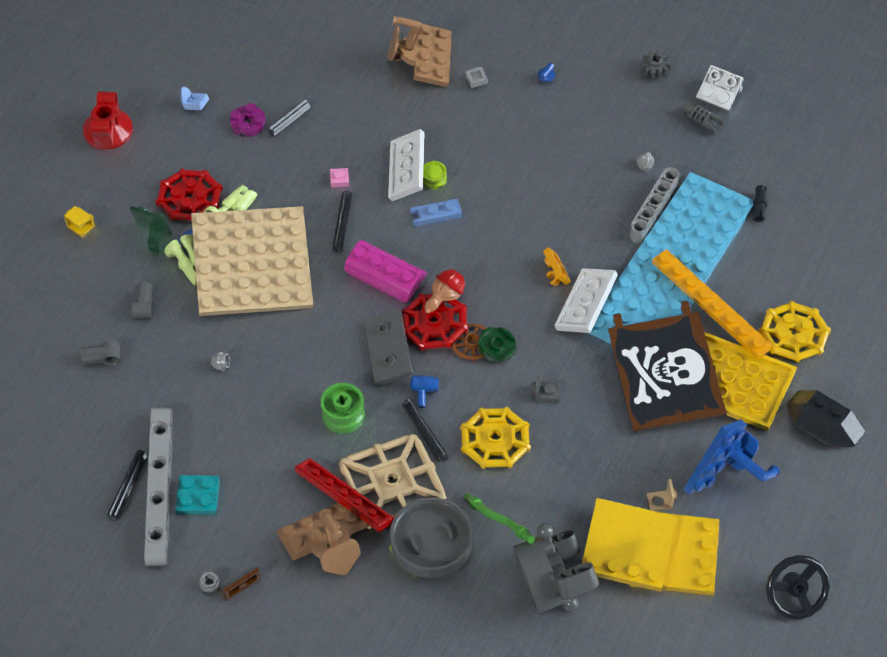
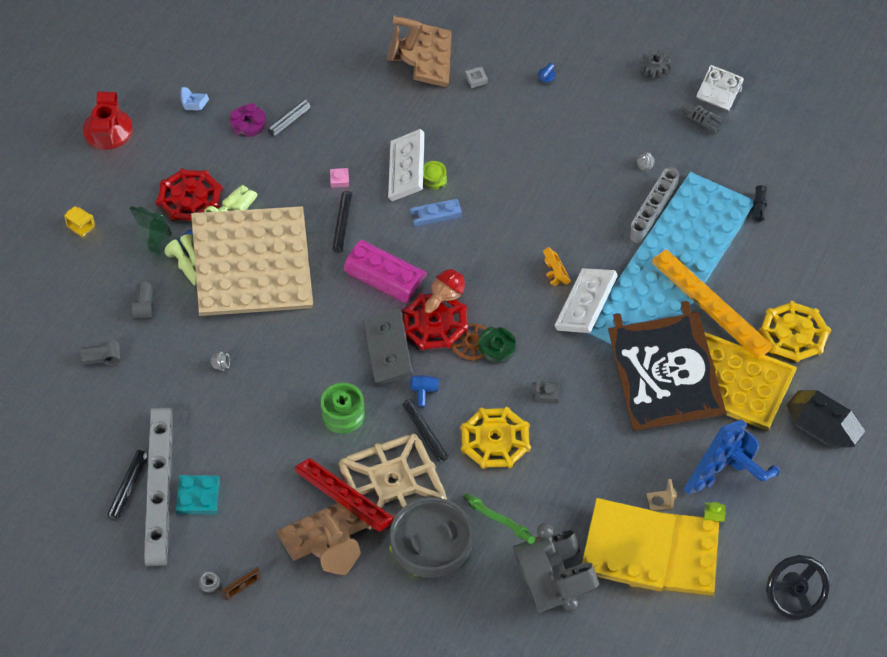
none -> lime plate [704,502,726,522]

